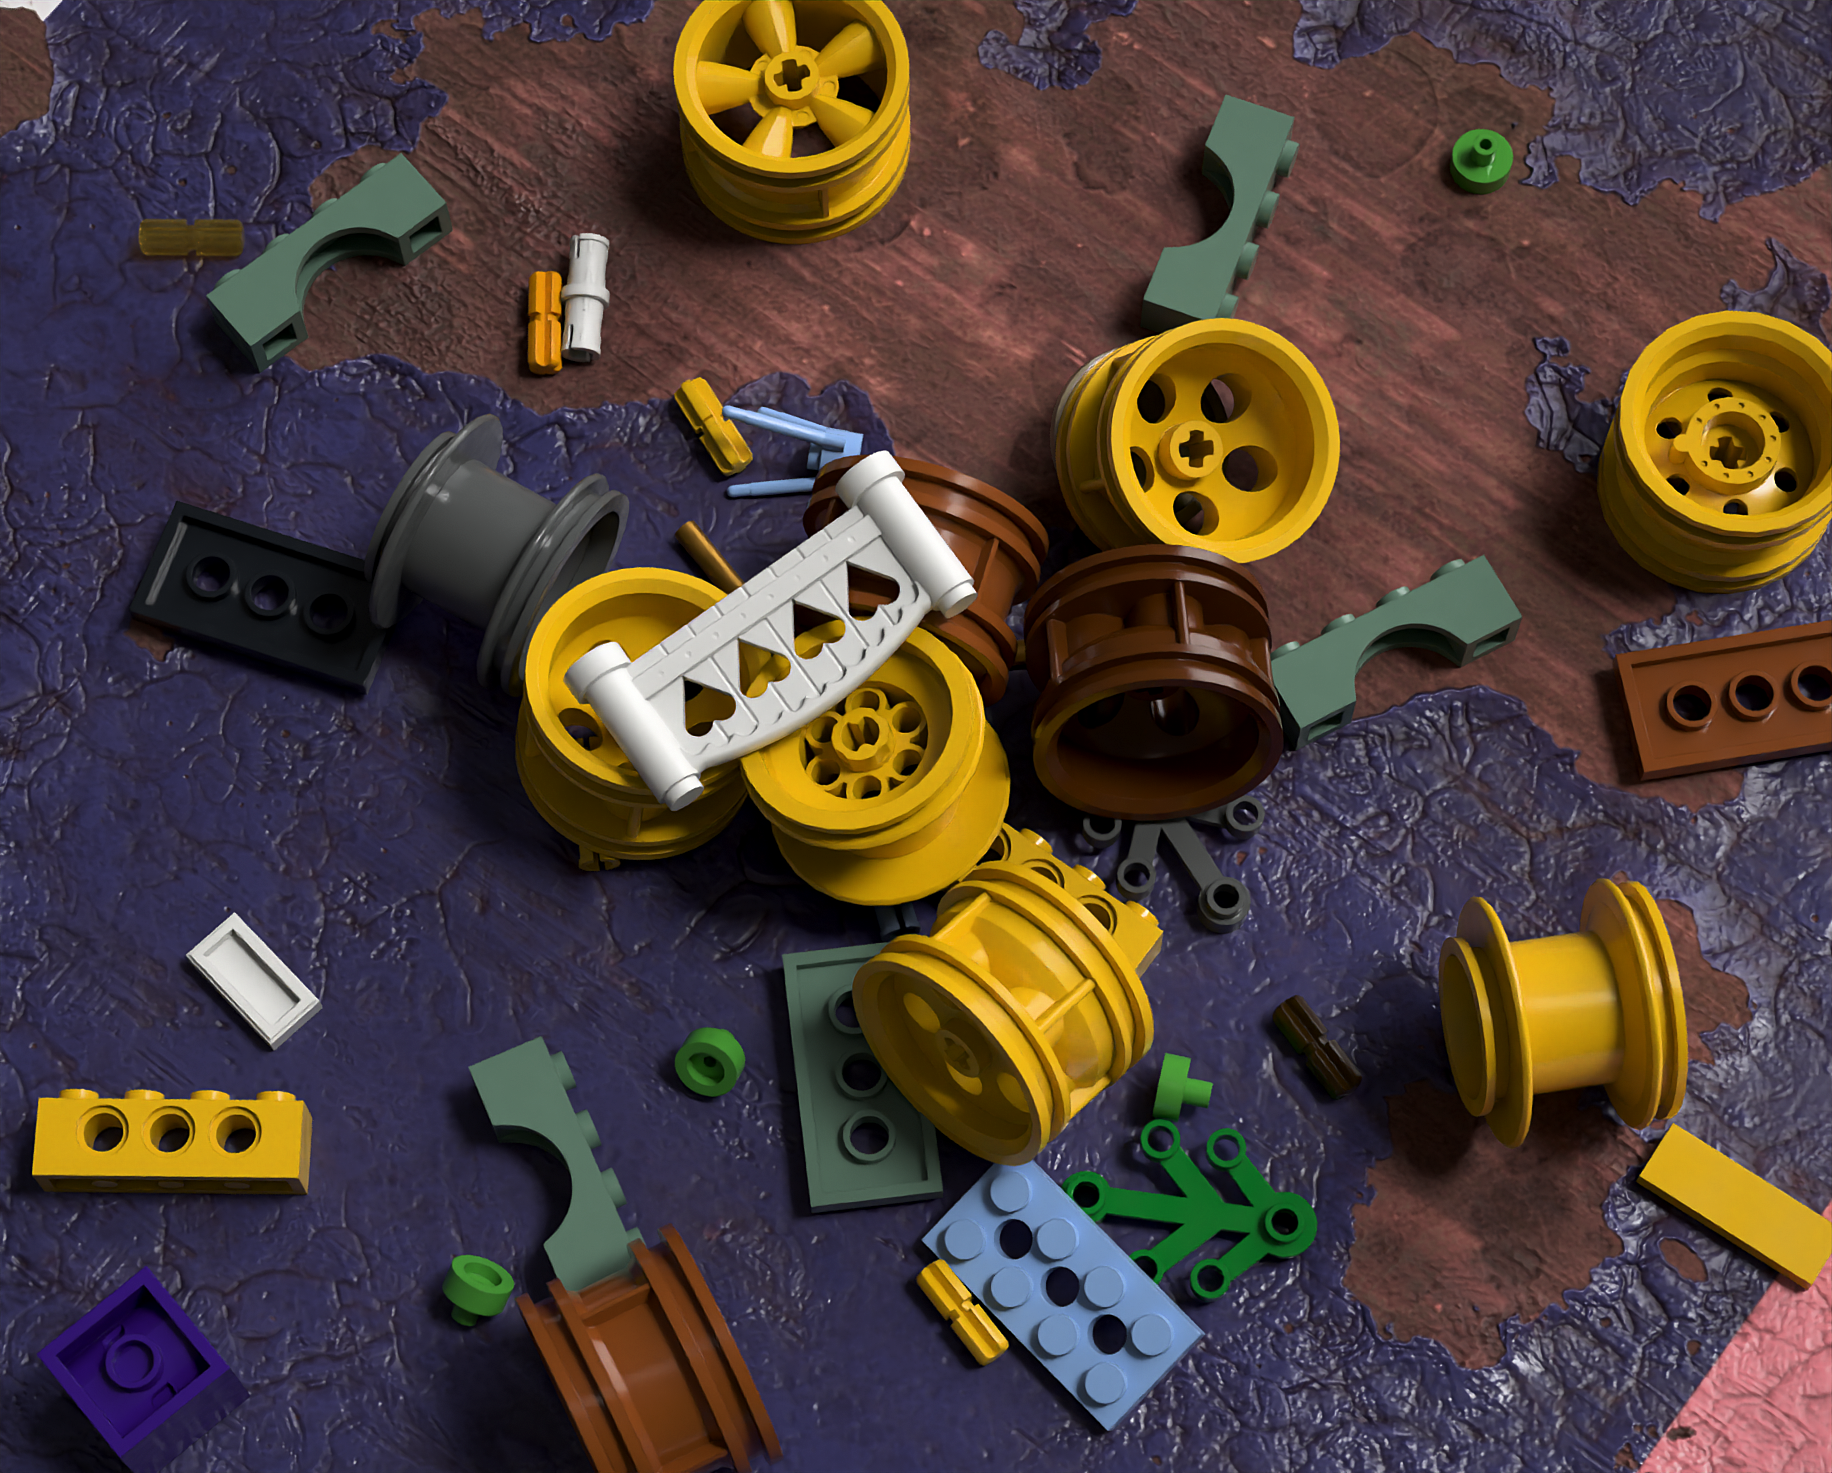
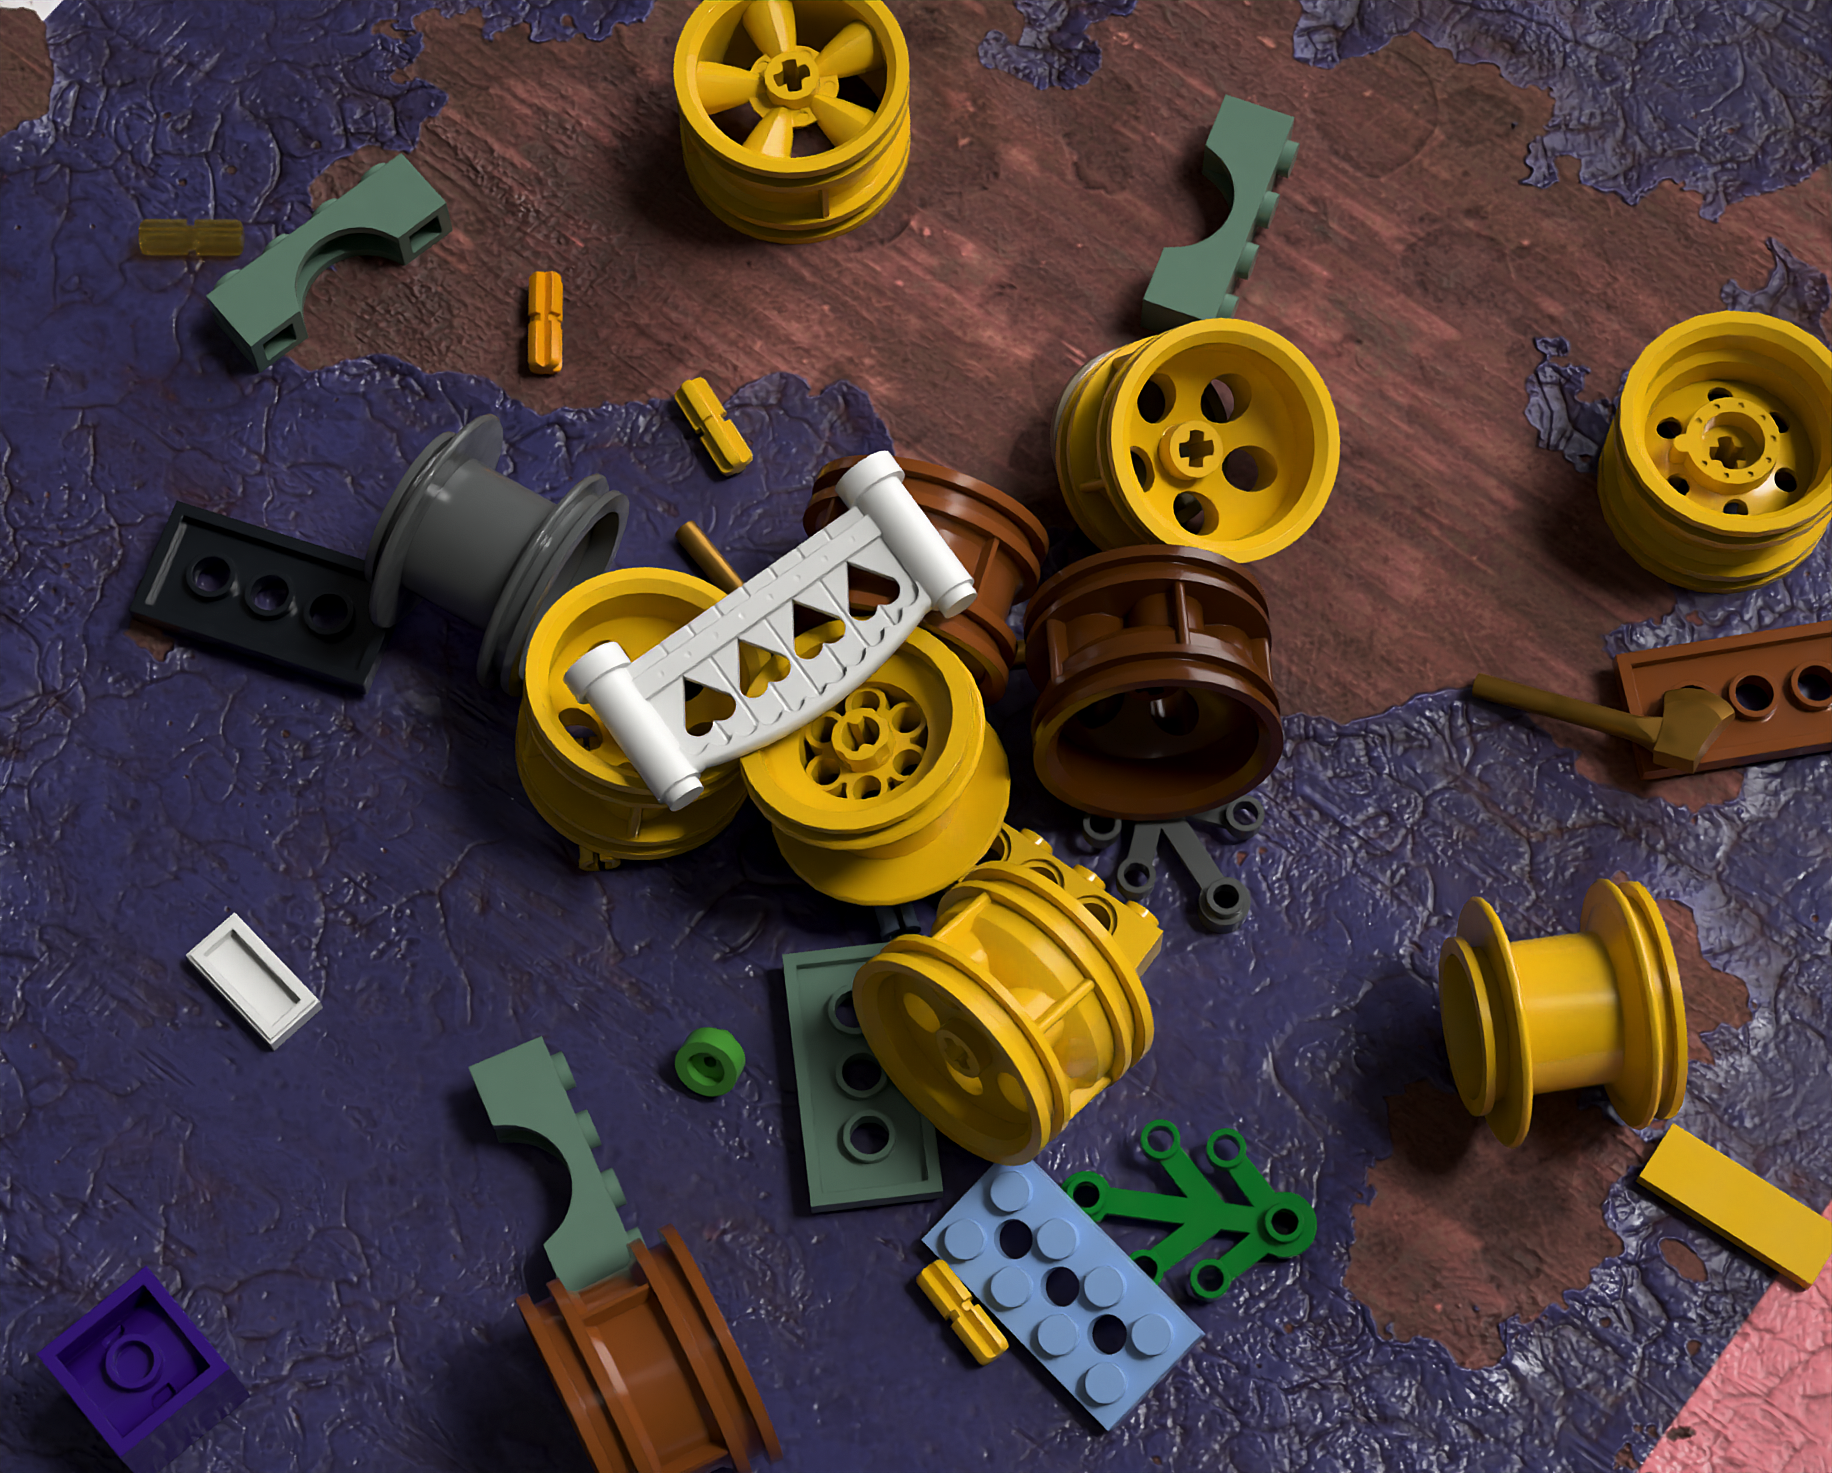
yellow brick [32,1089,313,1195] -> none
bright green tile [442,1255,514,1326] -> none
white pin [560,233,610,362] -> none
light blue plant [722,405,863,498] -> none
bright green tile [1152,1053,1213,1123] -> none
sand green arch [1270,555,1522,751] -> none
dark brown piece [1272,995,1362,1100] -> none
bright green tile [1450,129,1513,194] -> none
none -> pearl gold piece [1472,672,1735,774]

